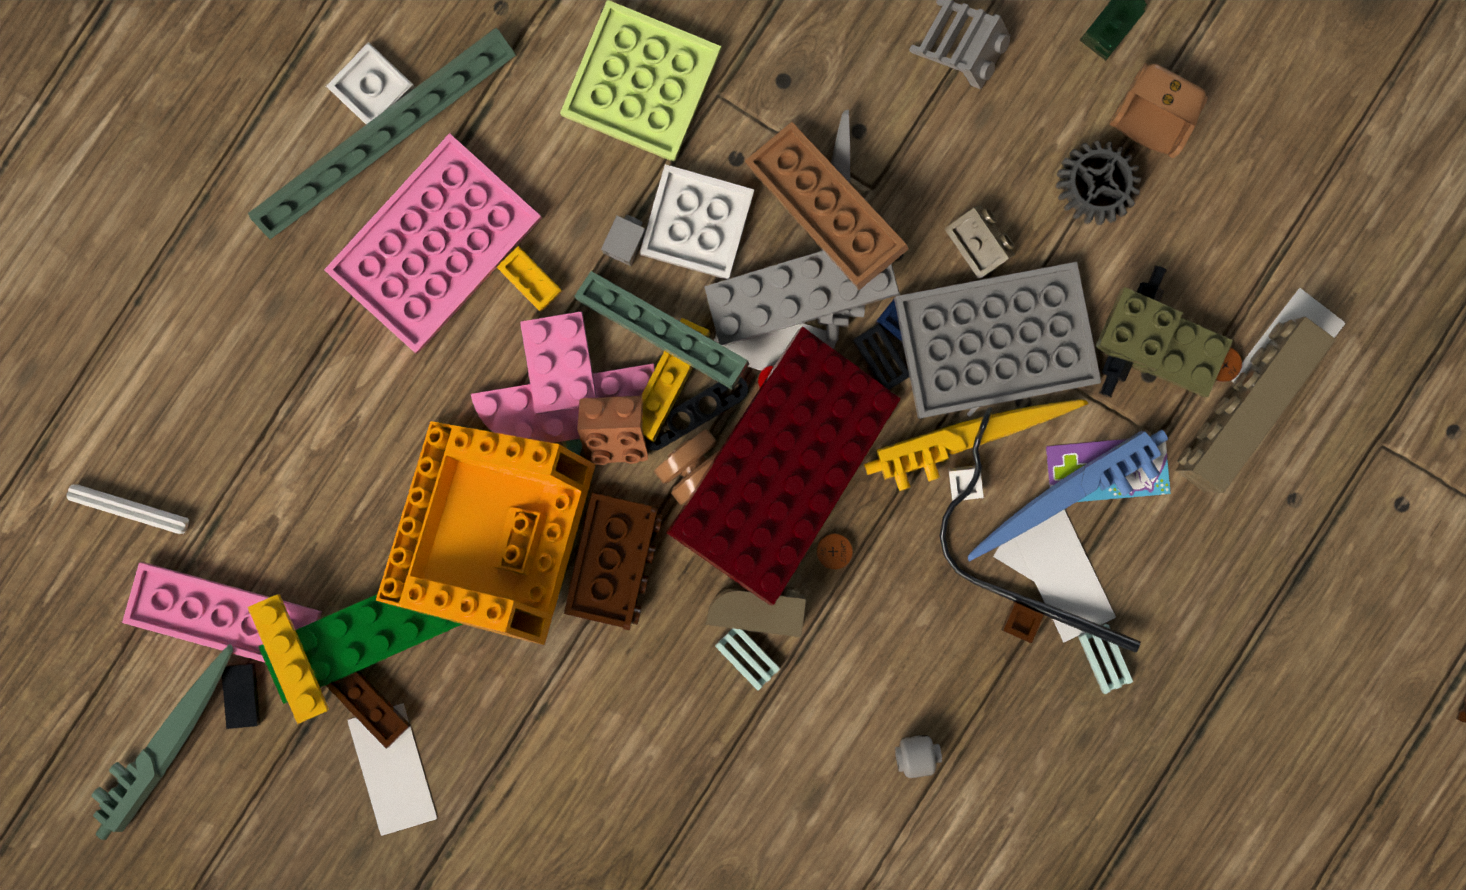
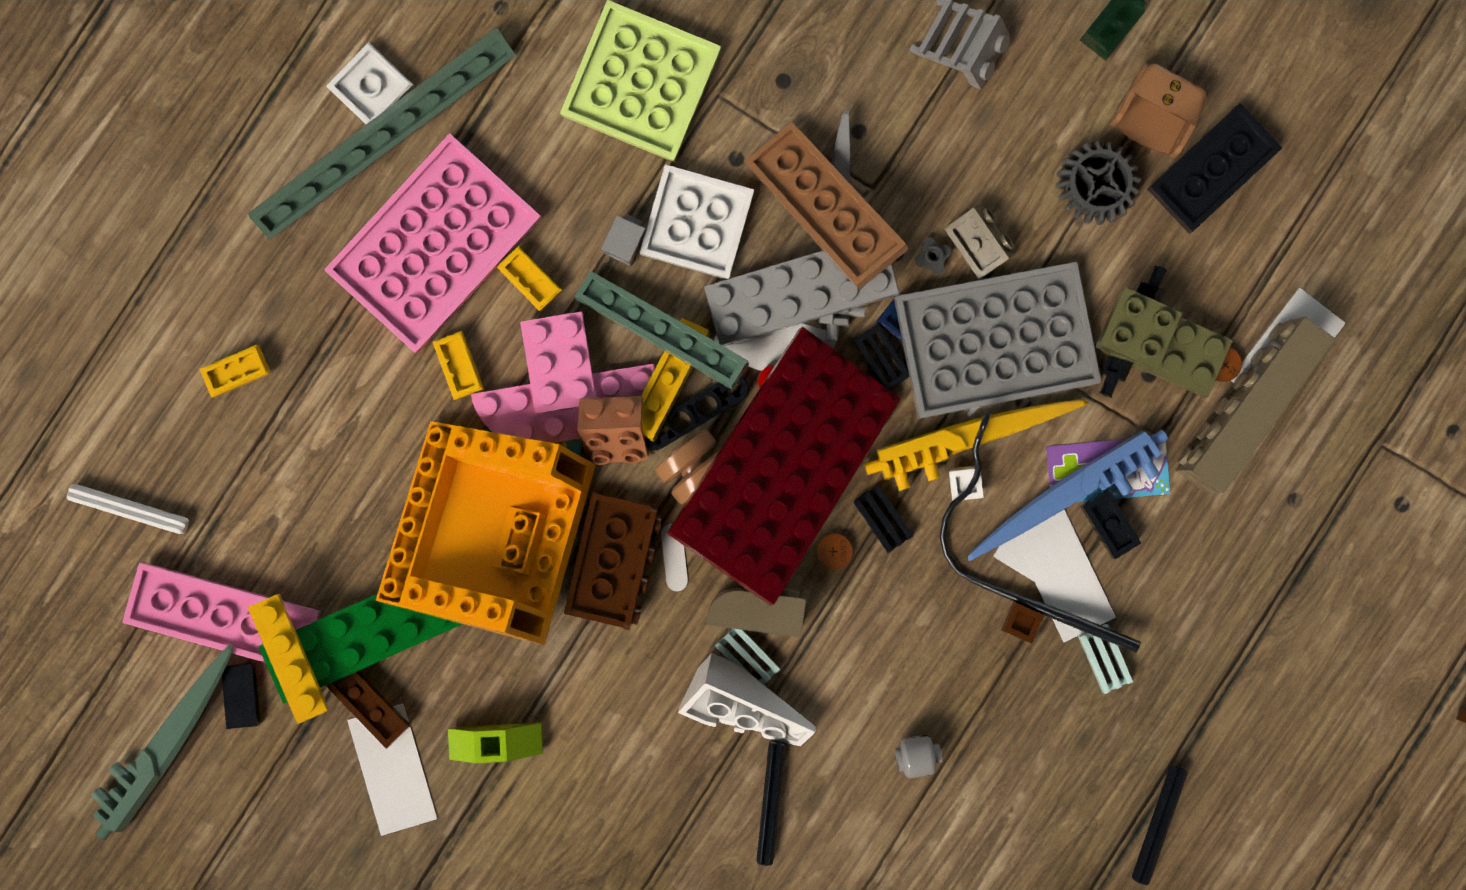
none -> yellow plate [199,345,271,398]
none -> yellow plate [433,331,484,400]
none -> lime slope [448,722,543,763]
none -> white sticker [661,524,688,591]
none -> white wedge [678,653,816,746]
none -> black axle [756,741,785,866]
none -> black tile [853,485,914,553]
none -> dark grey plate [915,238,951,274]
none -> black plate [1080,490,1141,559]
none -> black axle [1132,765,1188,885]
none -> black plate [1147,103,1282,234]

